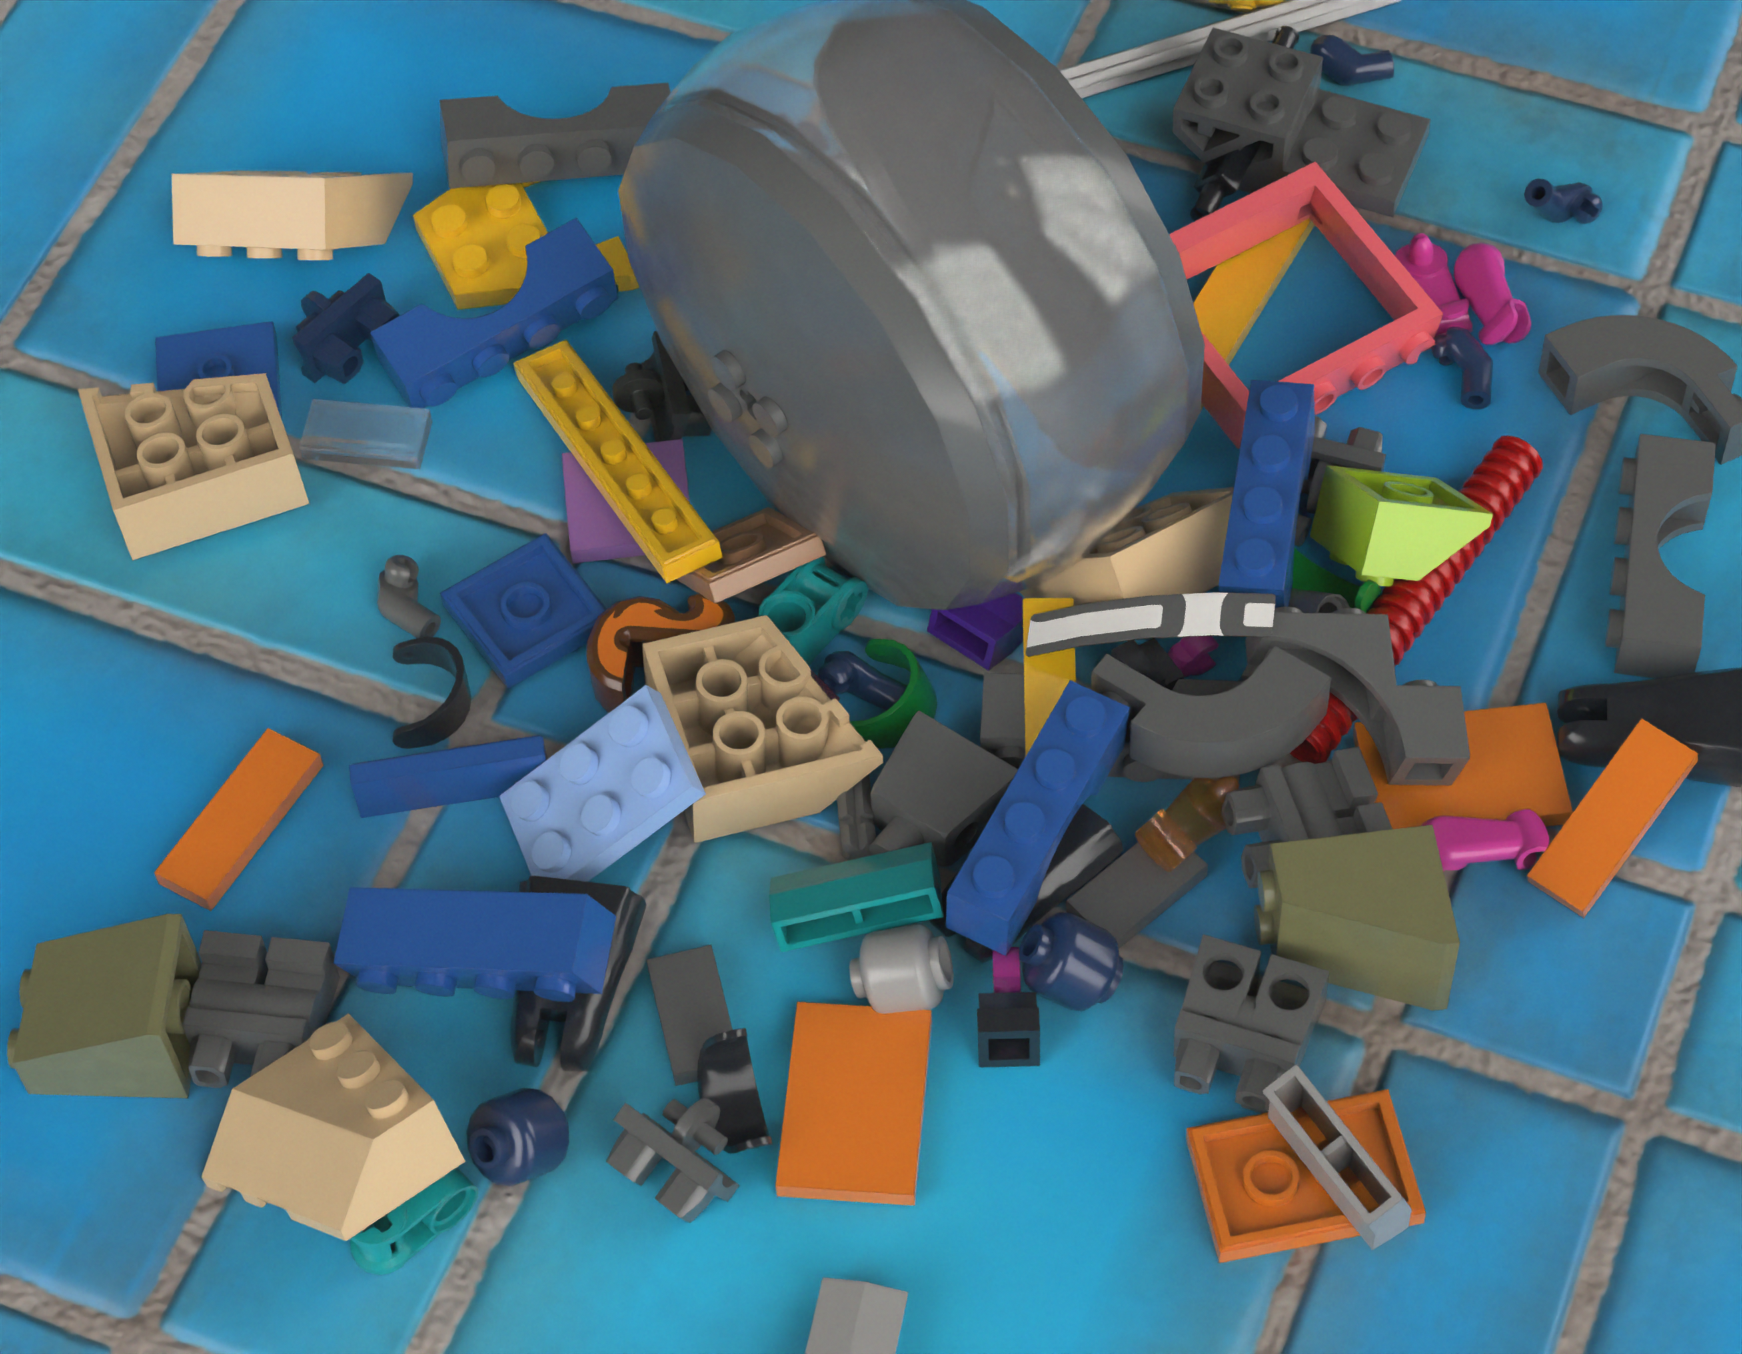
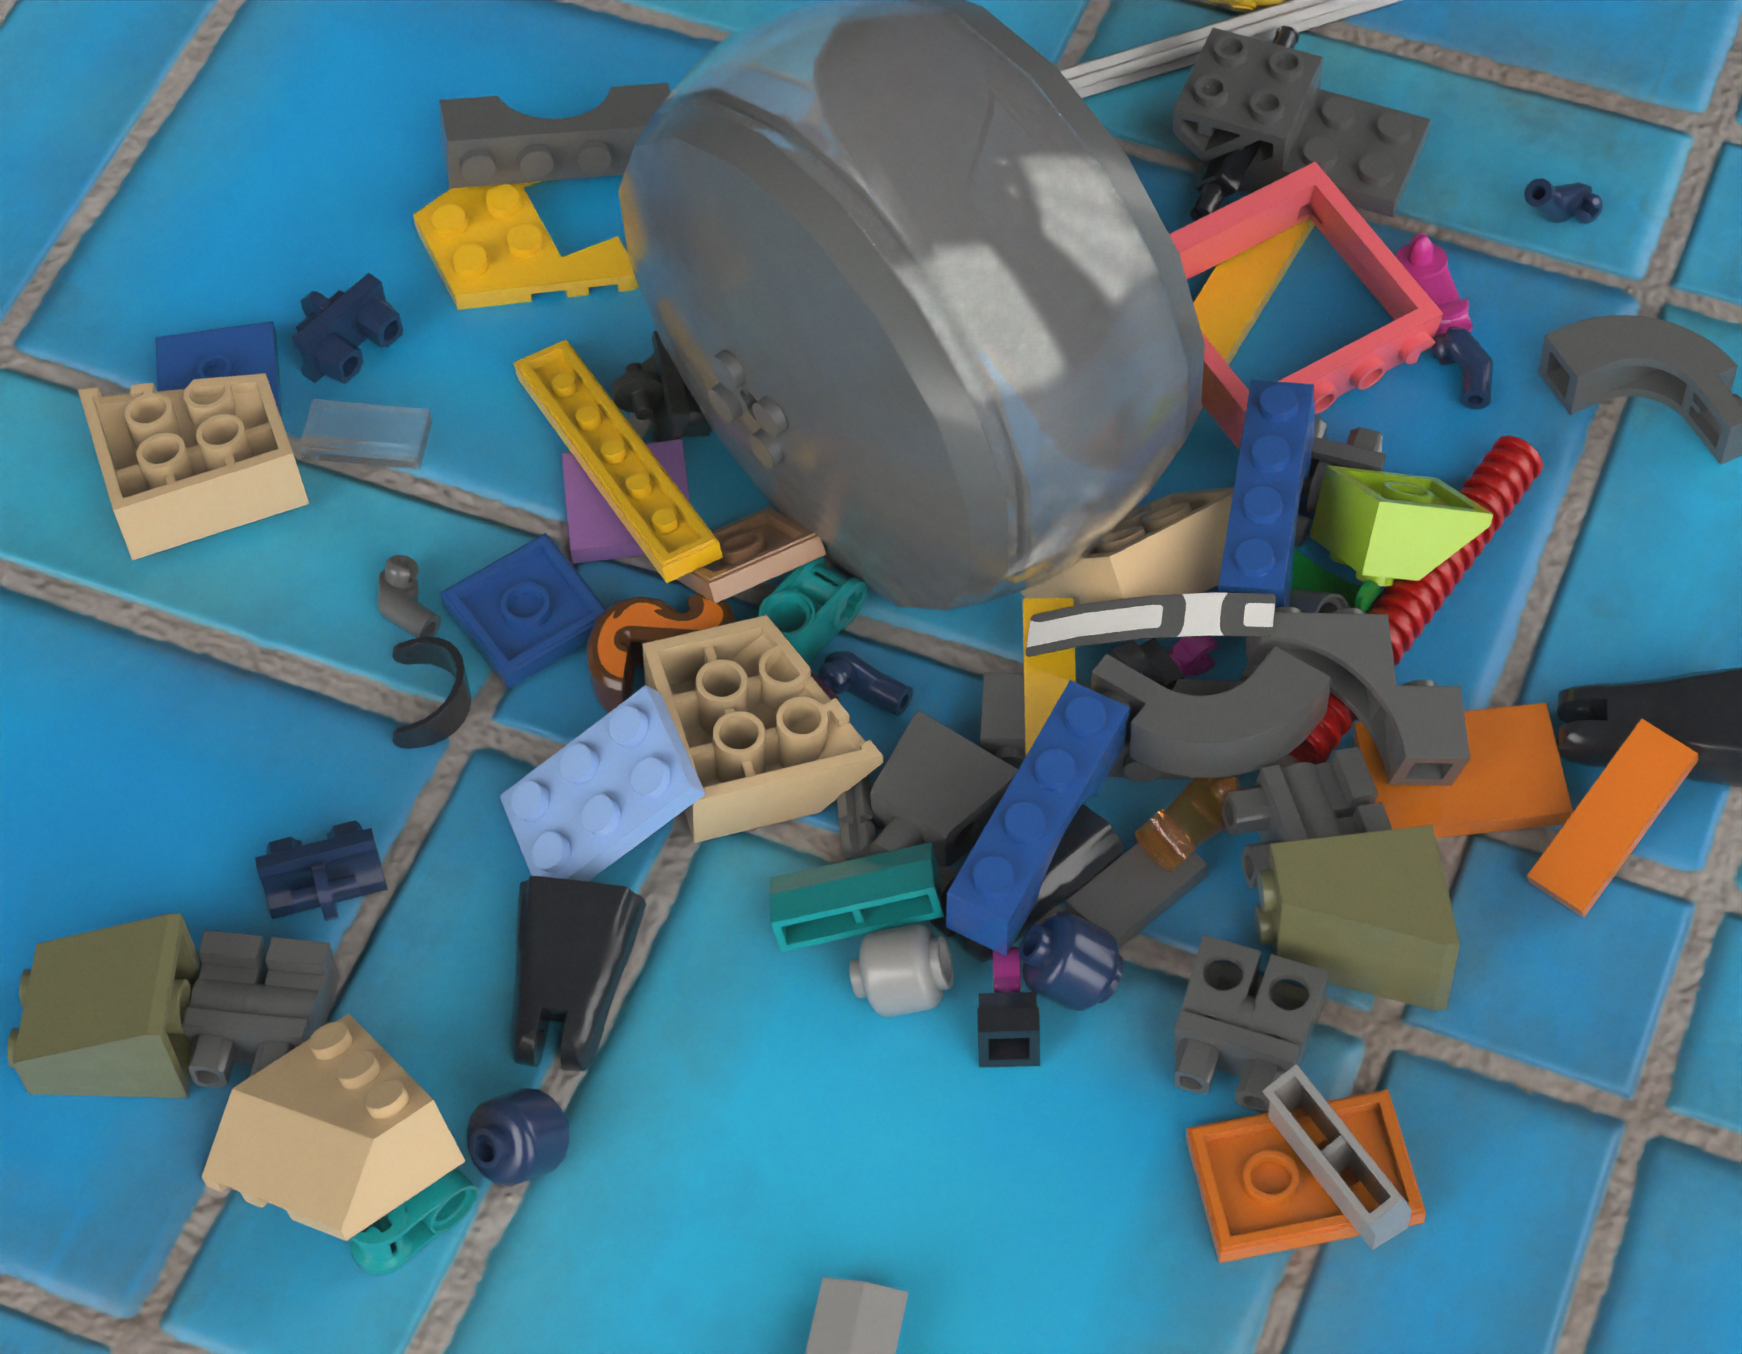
orange tile [154,728,324,911] -> none
tan wedge [172,170,413,260] -> none
blue brick [333,887,616,1002] -> none
blue tile [349,735,548,818] -> none
blue arch [370,218,618,414] -> none
dark grey hips [606,1098,740,1223] -> none
dark grey tile [646,945,733,1086] -> none
black helmet [697,1028,772,1154] -> none
orange tile [775,1002,932,1206] -> none
green helmet [849,639,937,749] -> none
dark purple piece [927,582,1024,671] -> none
dark blue arm [1310,35,1394,86] -> none
dark pink piece [1421,809,1549,872] -> none
dark pink piece [1454,242,1532,345] -> none
dark grey arch [1605,434,1716,679] -> none
none -> dark blue hips [255,820,388,921]

